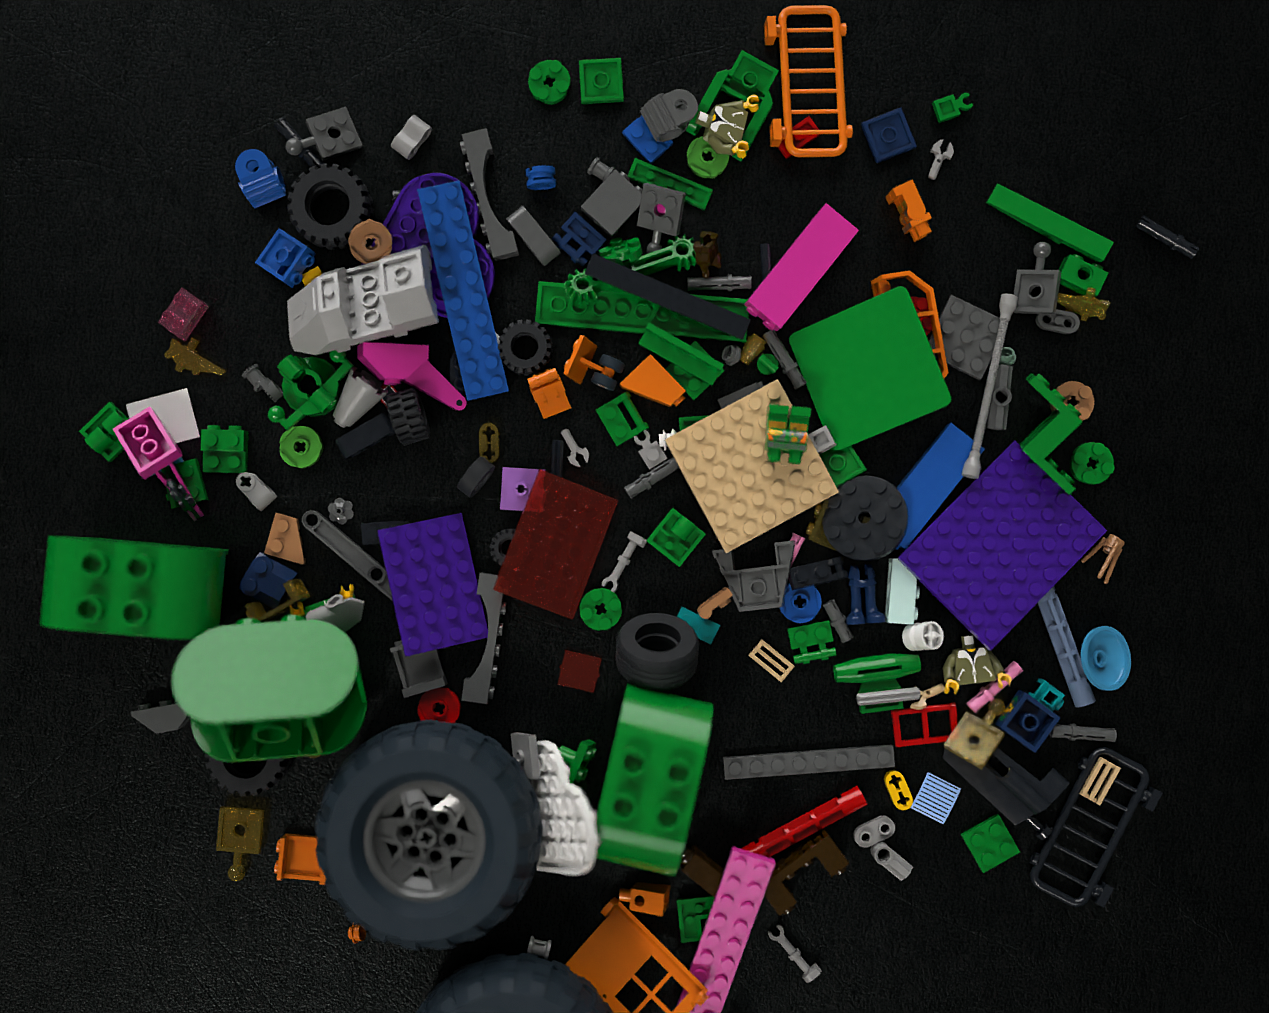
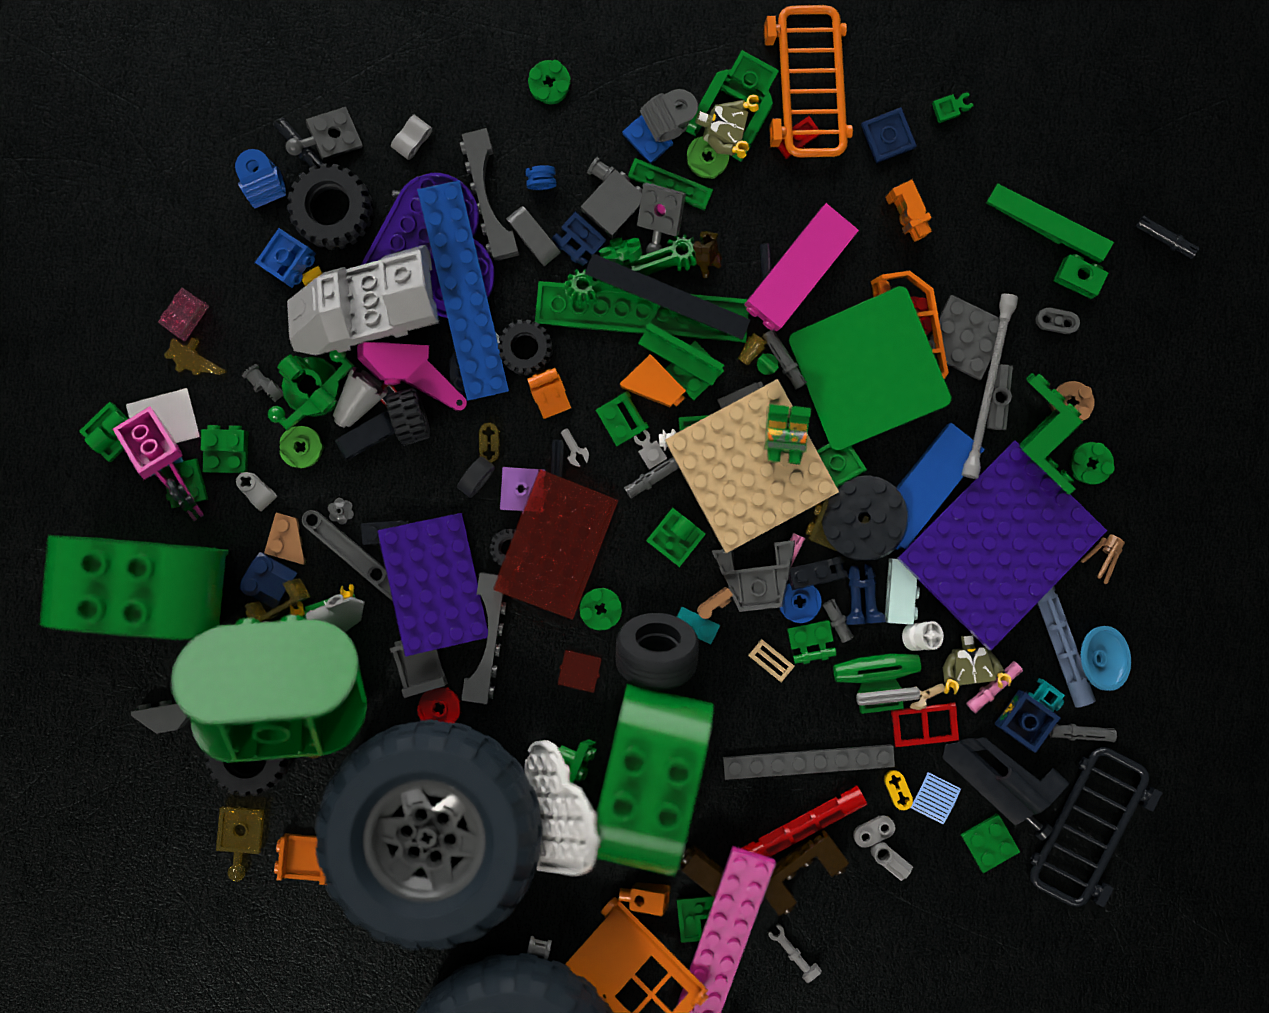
medium nougat plate [348,219,392,264] -> none
orange plate [348,923,366,944] -> none
light grey plate [511,732,540,780] -> none
orange plate [564,335,625,391] -> none
green plate [579,58,624,104] -> none
light grey piece [602,531,647,592] -> none
dark grey pin [687,274,751,291] -> none
dark grey plate [722,345,741,366] -> none
light grey plate [808,425,836,455] -> none
light grey bar [928,139,954,180] -> none
clear yellow plate [944,699,1005,770] -> none
sand green plate [999,347,1016,365] -> none
dark grey plate [1013,242,1061,314] -> none
clear yellow piece [1057,287,1110,321] -> none
tan tile [1079,757,1121,805] -> none

